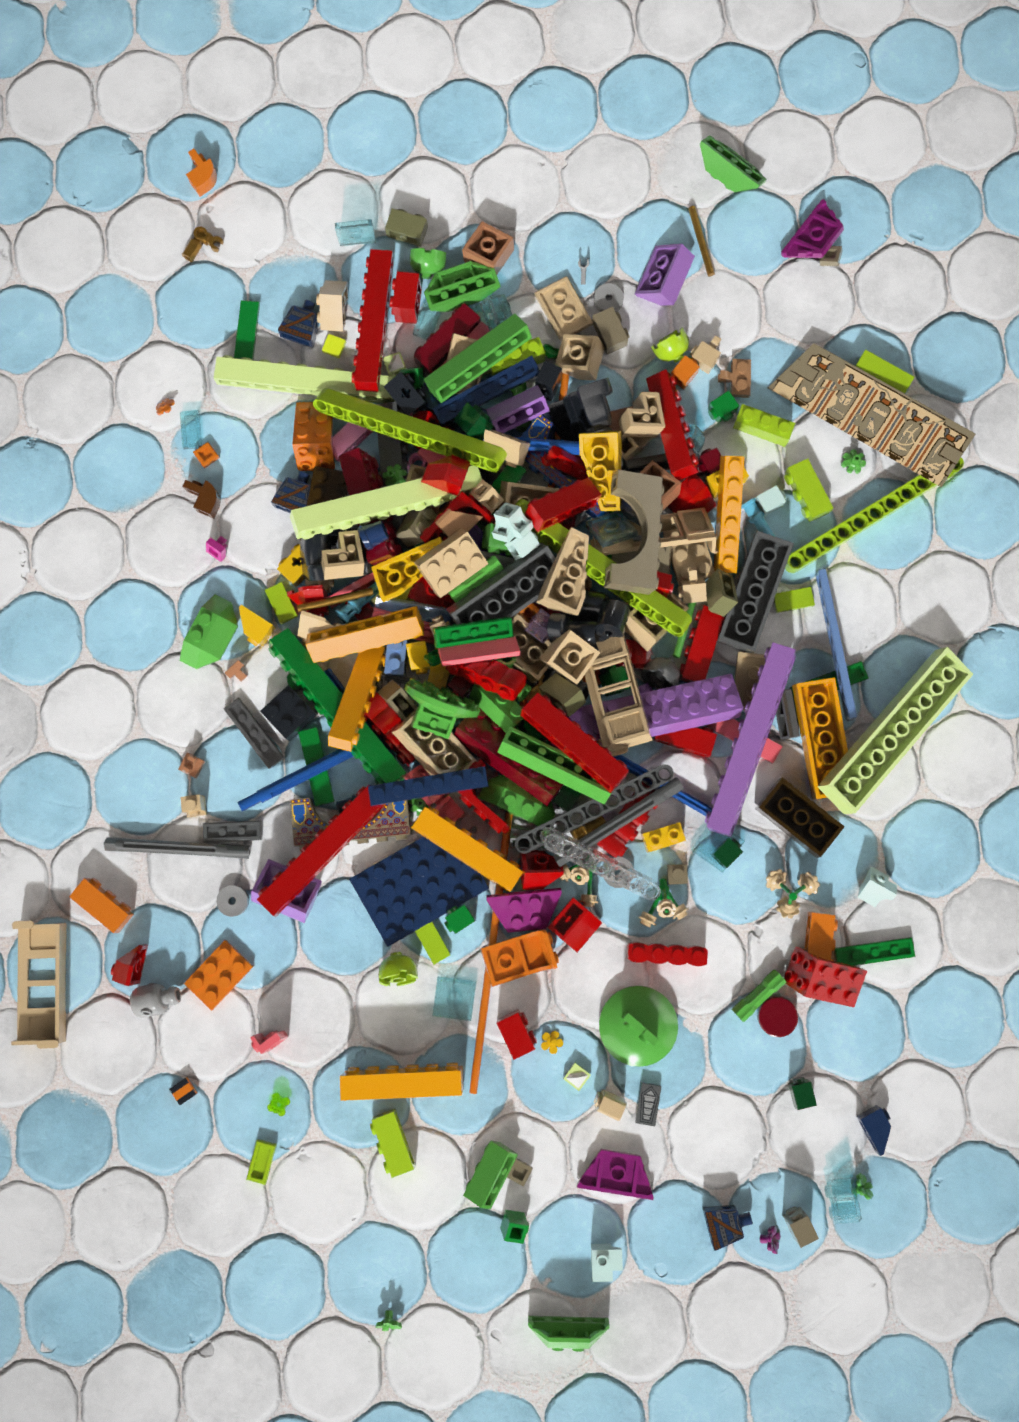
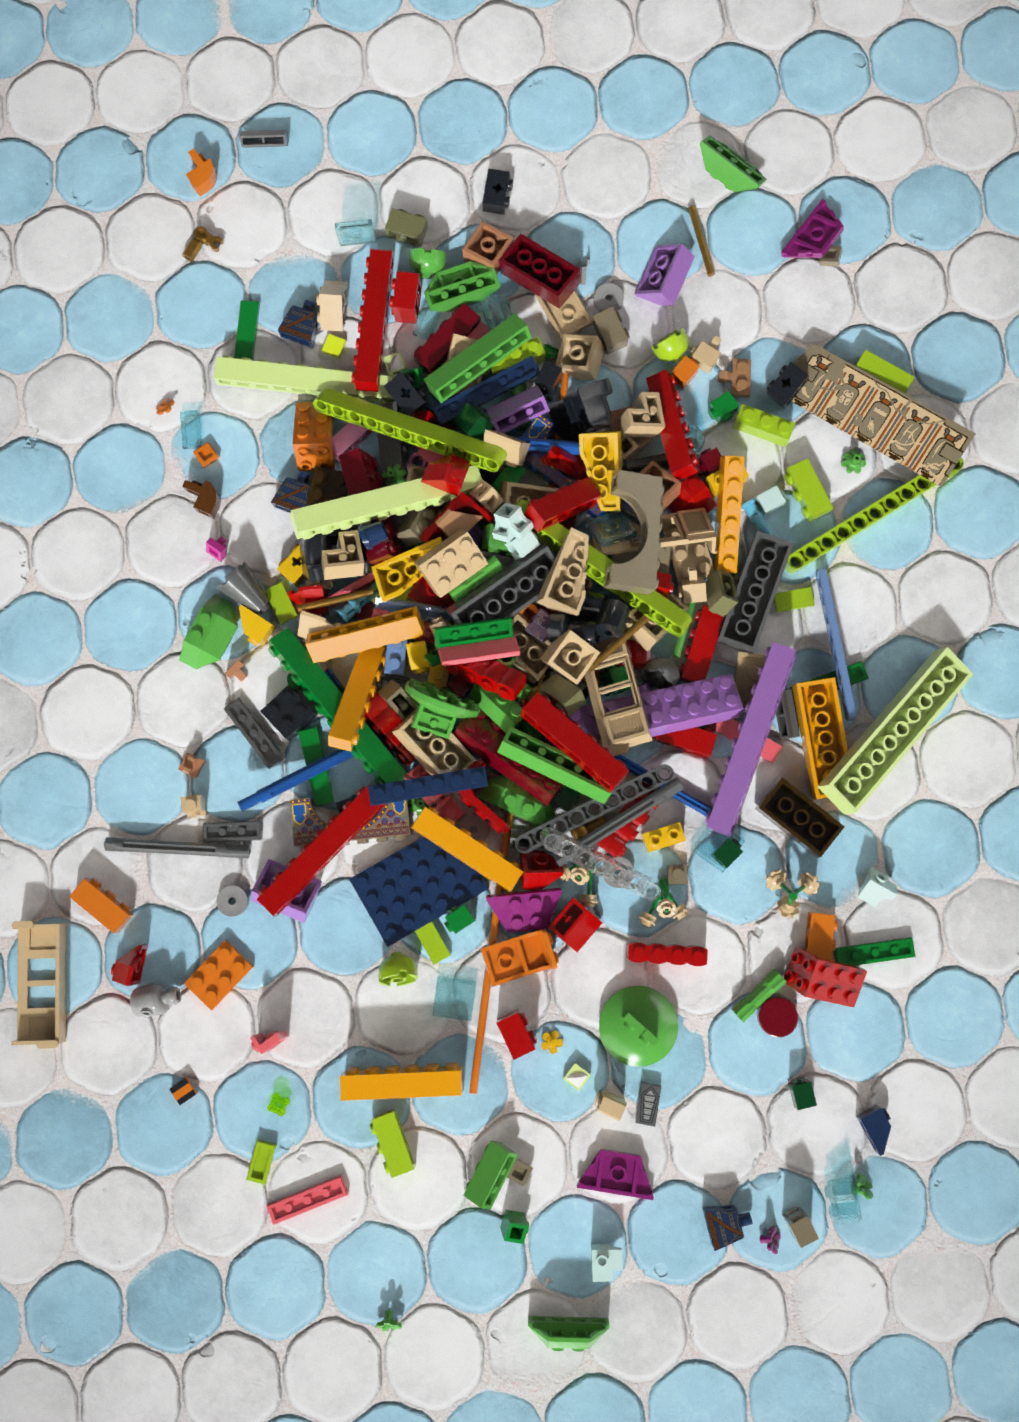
none -> dark grey cone [217,562,270,615]
none -> dark grey piece [240,130,288,148]
none -> coral tile [266,1175,349,1225]
none -> black brick [482,168,513,215]
none -> dark red brick [498,234,582,309]
none -> pearl gold bar [588,615,649,672]
none -> black brick [766,362,809,409]

